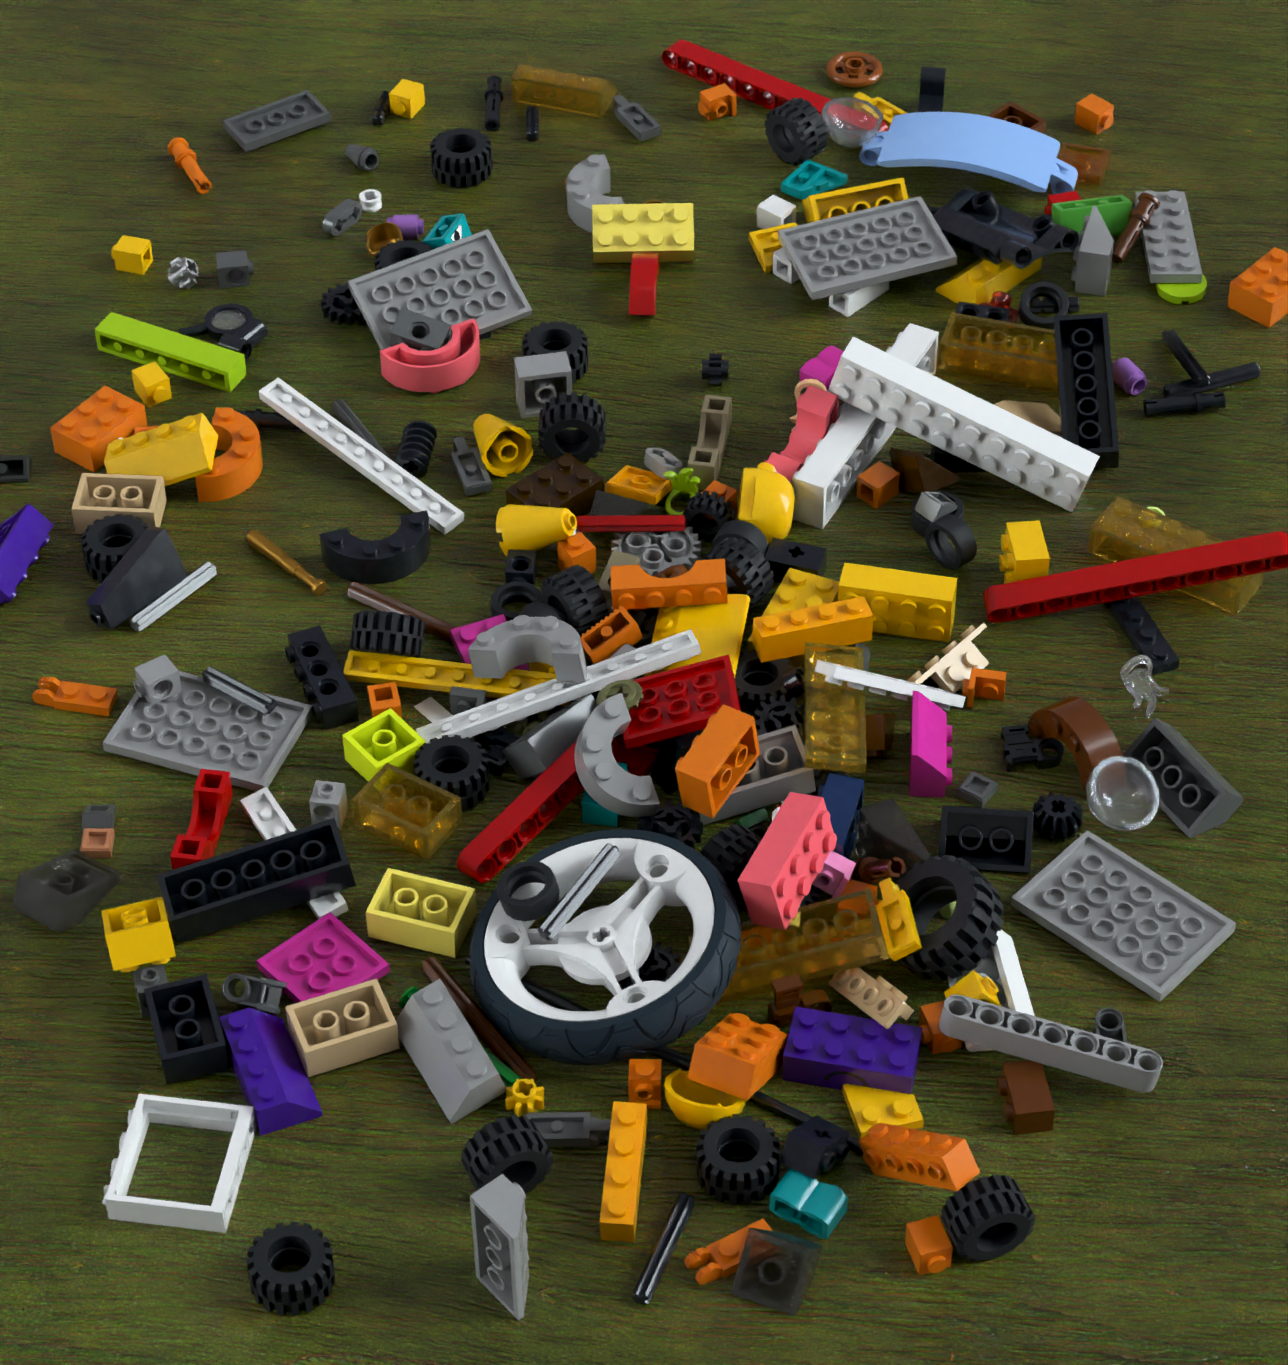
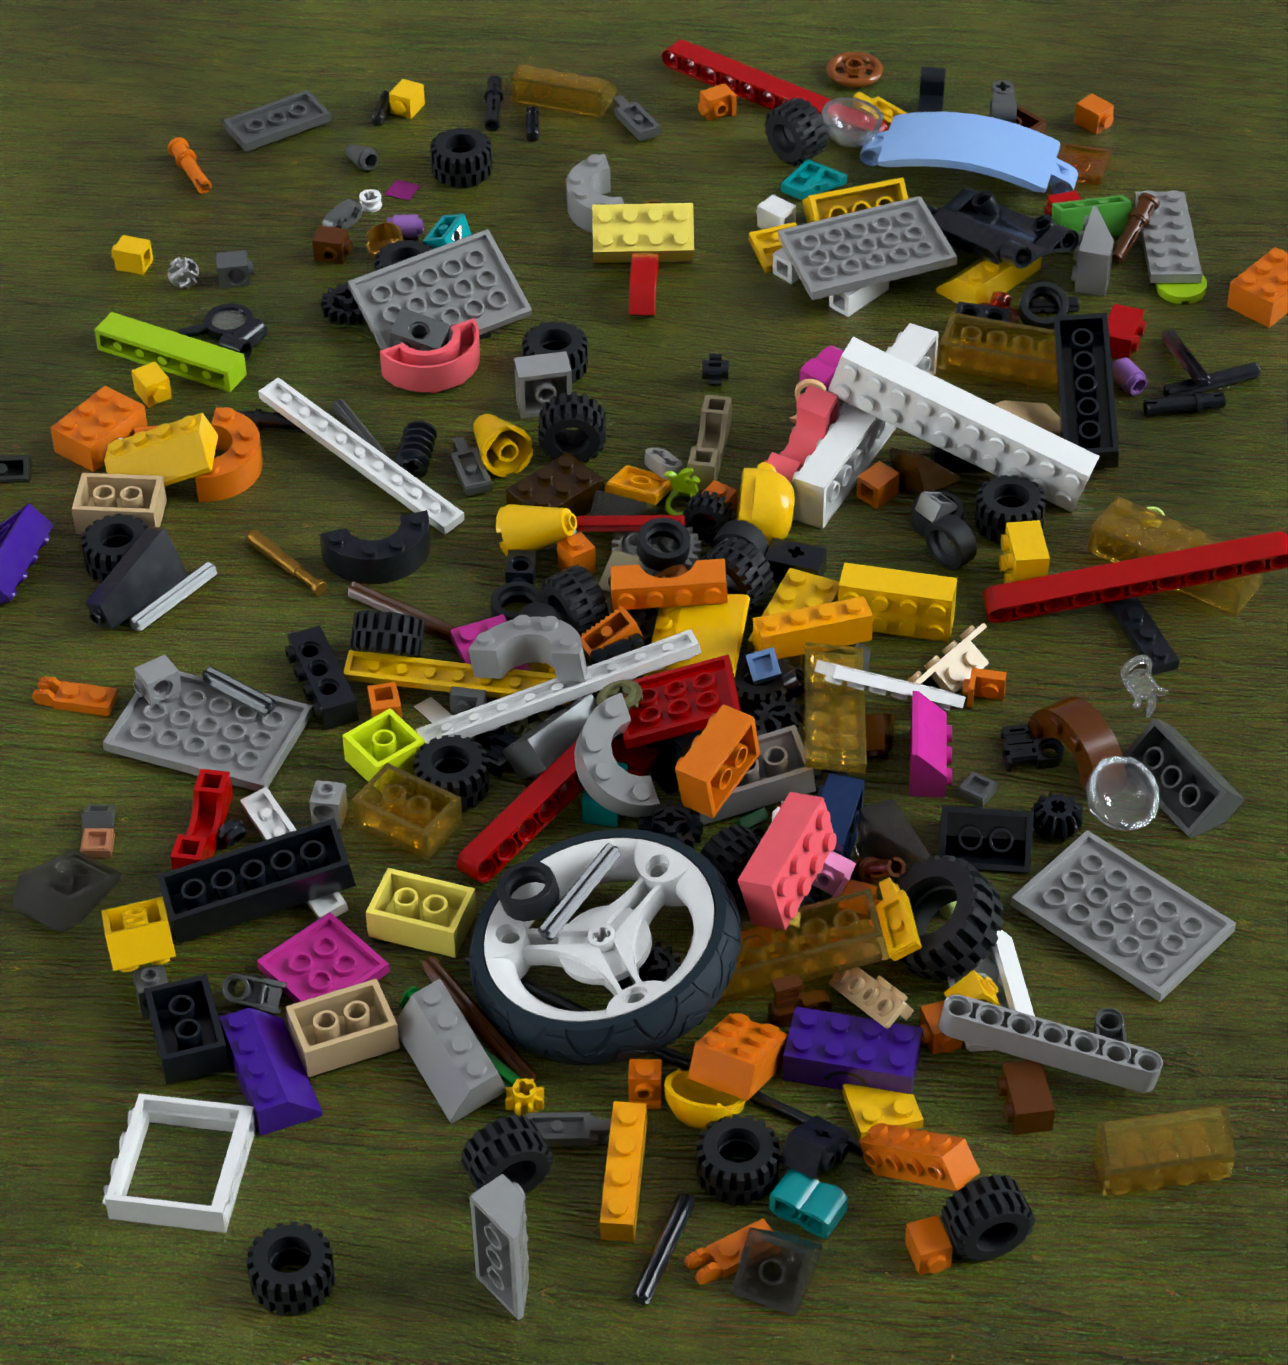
none -> black plate [217,820,247,847]
none -> reddish brown brick [312,226,353,264]
none -> magenta sticker [385,179,421,201]
none -> black axle [589,633,644,664]
none -> black tyre [636,517,691,571]
none -> medium blue plate [746,647,782,685]
none -> black tyre [975,475,1046,544]
none -> dark grey piece [990,80,1017,123]
none -> clear yellow slope [1092,1105,1235,1196]
none -> red brick [1108,303,1147,359]

